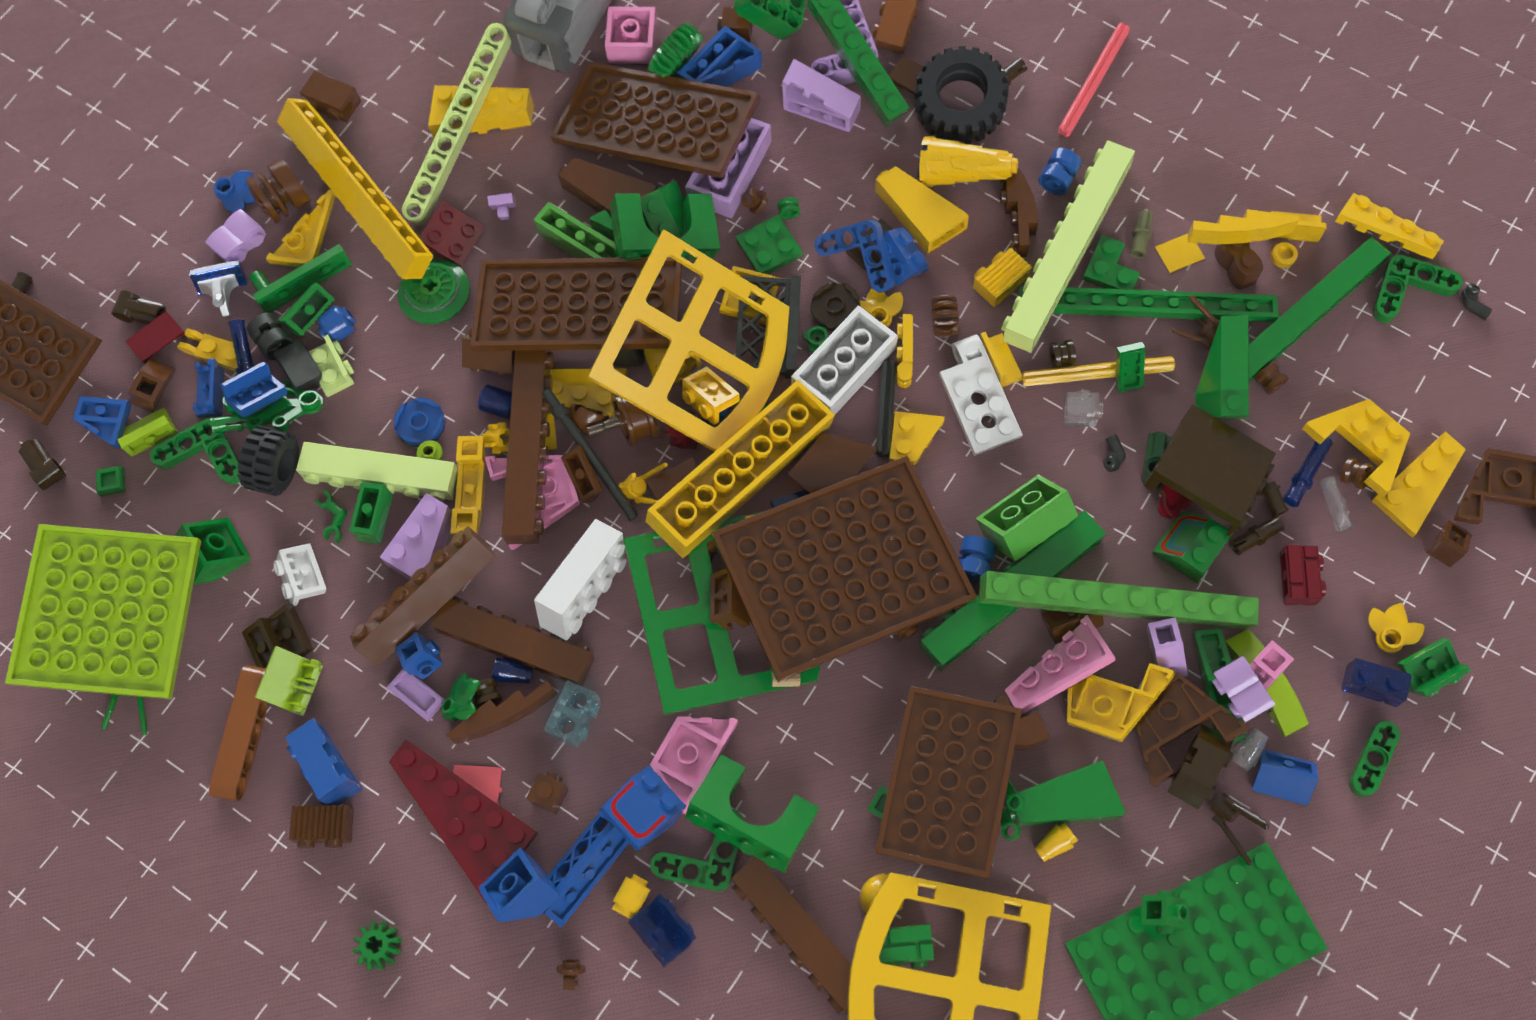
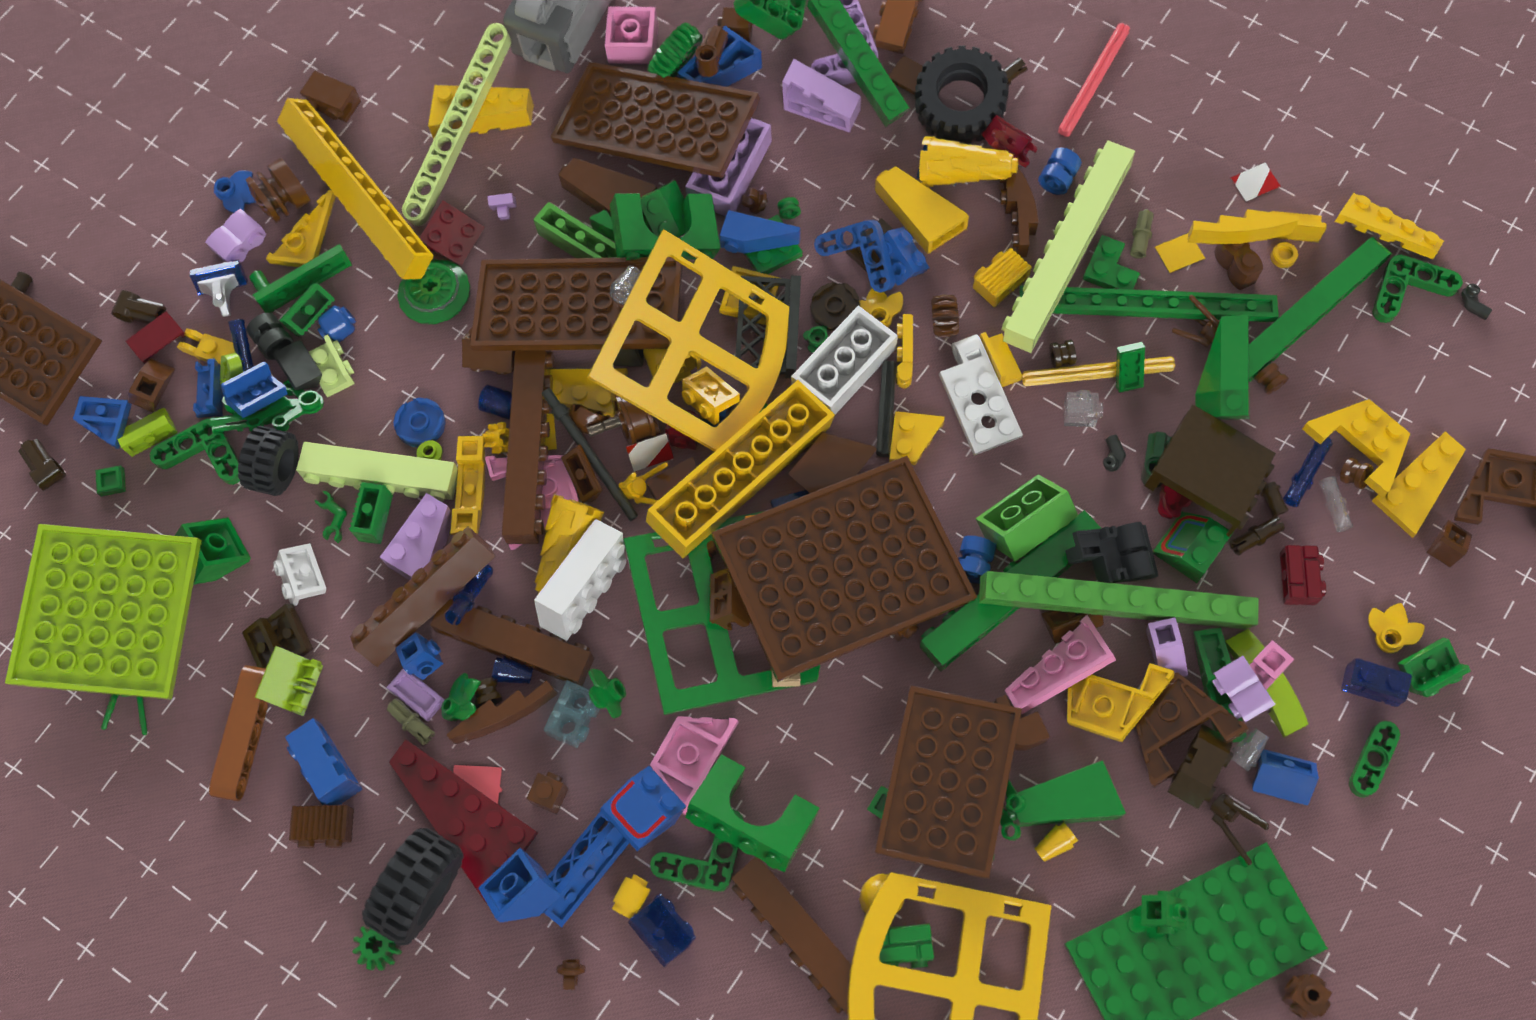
none -> lime beam [220,353,243,384]
none -> black tyre [362,828,463,945]
none -> olive axle [387,698,435,746]
none -> clear blue pin [445,564,493,625]
none -> yellow cone [535,494,604,594]
none -> green plate [588,669,626,719]
none -> clear cone [610,266,640,304]
none -> white sticker [626,433,674,472]
none -> reddish brown piece [695,25,728,77]
none -> blue slope [719,210,801,254]
none -> dark red hinge [981,115,1037,168]
none -> black plate [1065,522,1159,583]
none -> white sticker [1230,163,1281,201]
none -> reddish brown brick [1282,974,1332,1019]

